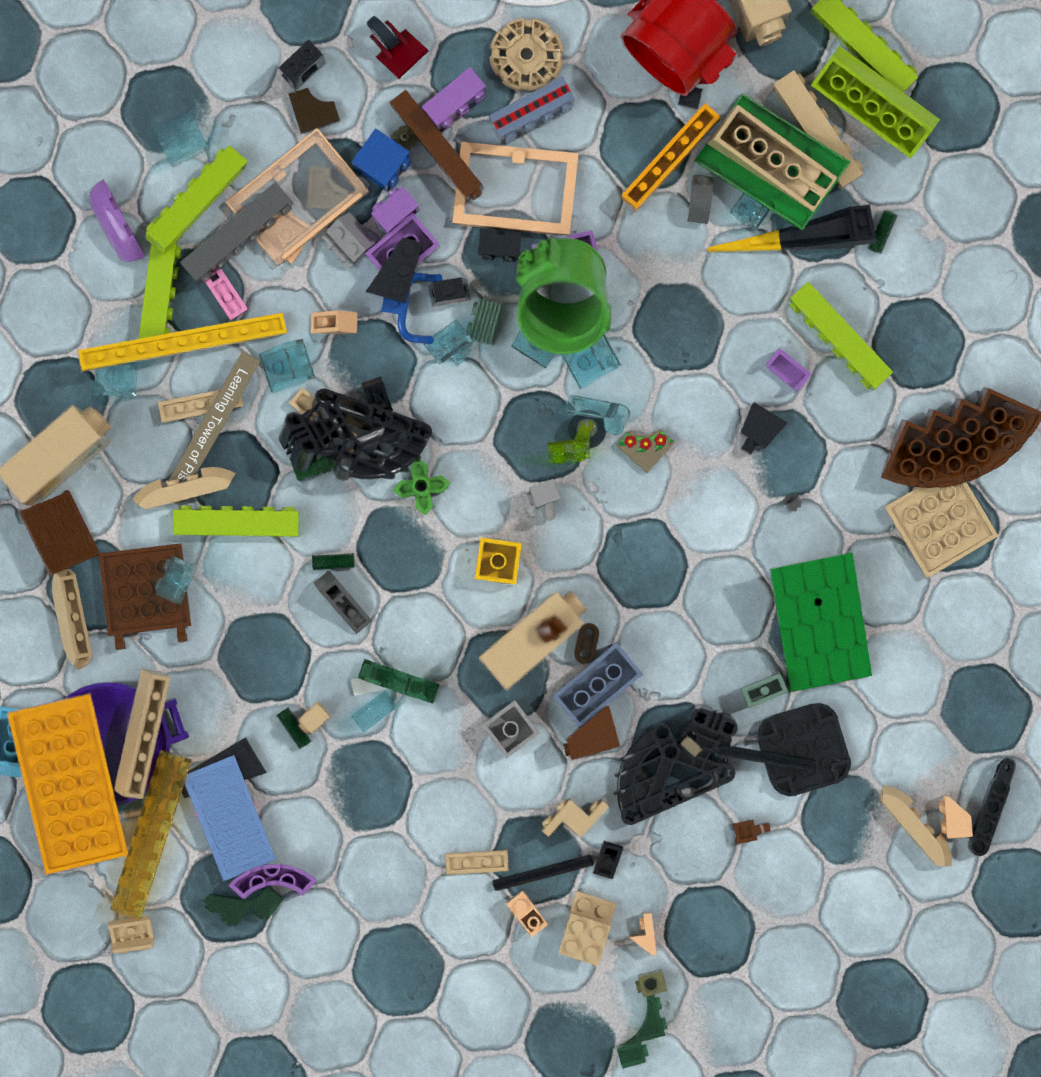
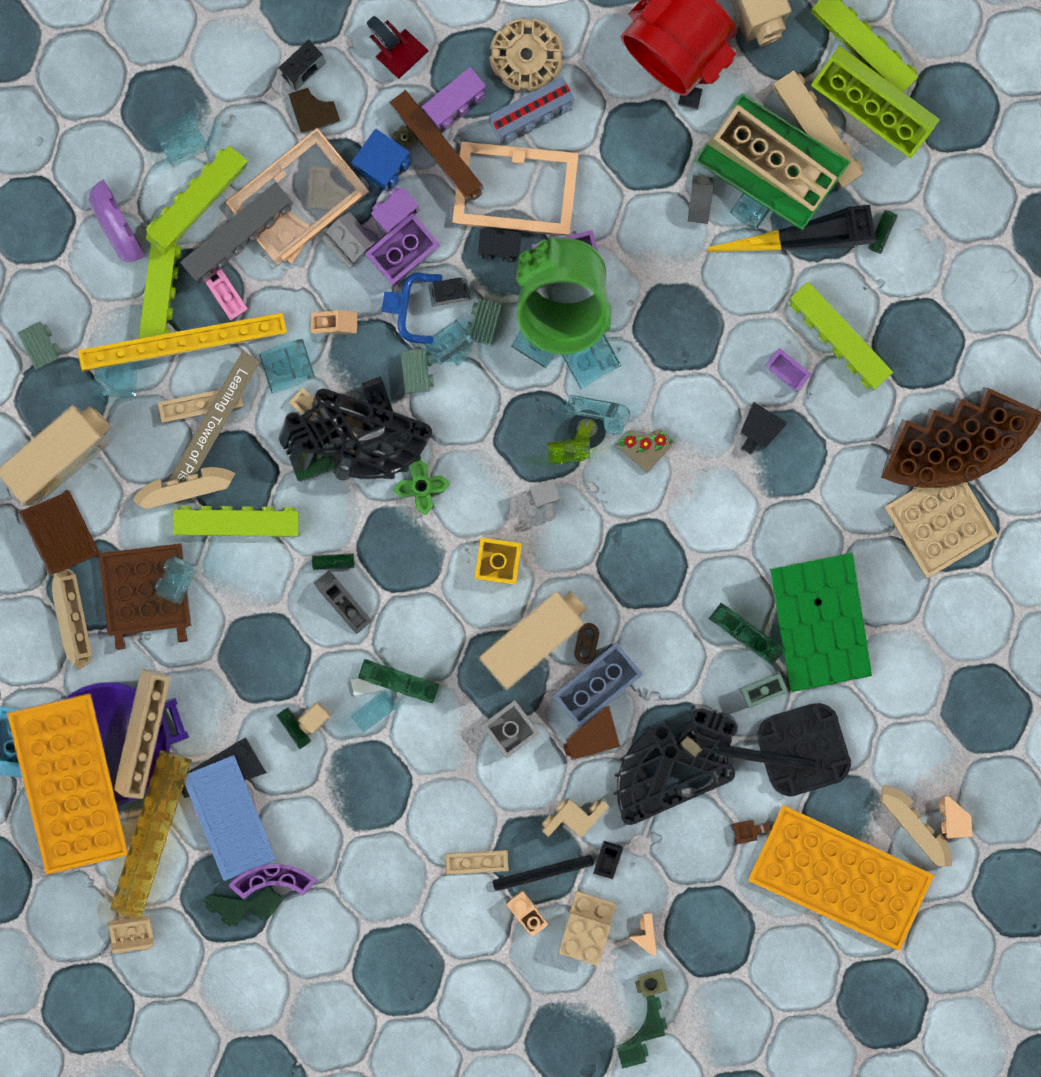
black wing [365,237,423,304] -> none
reddish brown piece [536,615,568,643] -> none
light orange brick [621,103,721,212] -> none
dark grey hinge [783,493,802,512] -> none
black piece [968,757,1016,856] -> none
none -> sand green brick [18,322,61,371]
none -> sand green brick [401,349,434,394]
none -> clear green arch [709,603,785,666]
none -> light orange plate [748,805,934,951]

